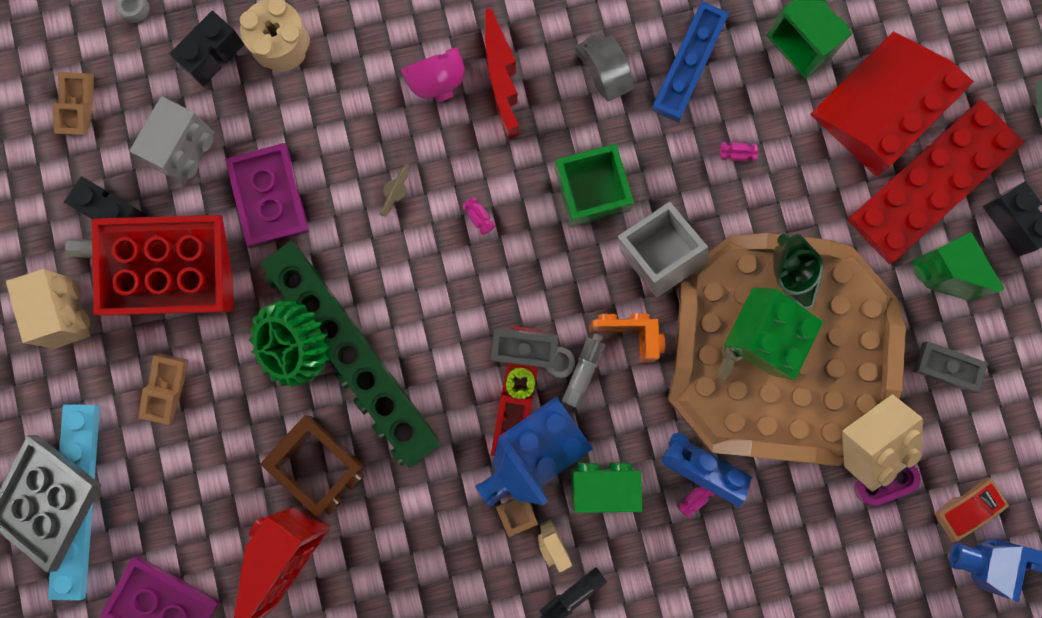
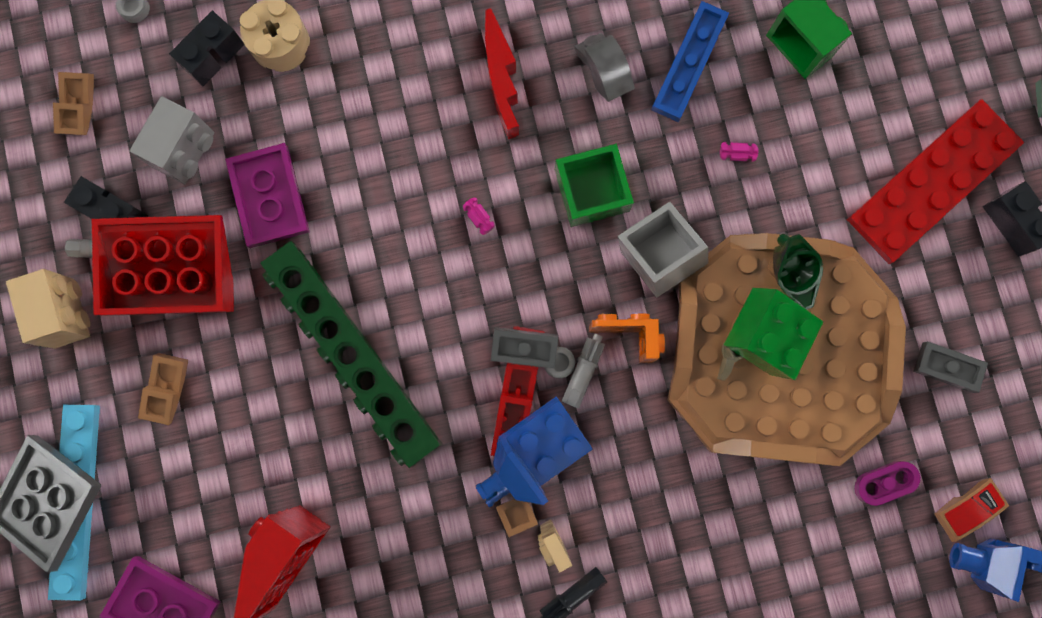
green gear [248,301,329,387] -> none
reddish brown window [260,415,366,517] -> none
dark tan piece [379,164,409,217] -> none
dark pink cylinder [401,47,465,103] -> none
lime bush [506,367,535,399] -> none
green brick [570,462,642,513] -> none
blue plate [662,433,752,507] -> none
dark pink piece [677,486,715,518] -> none
red slope [810,31,974,176] -> none
tan piece [842,394,923,492] -> none
green slope [911,232,1004,301] -> none

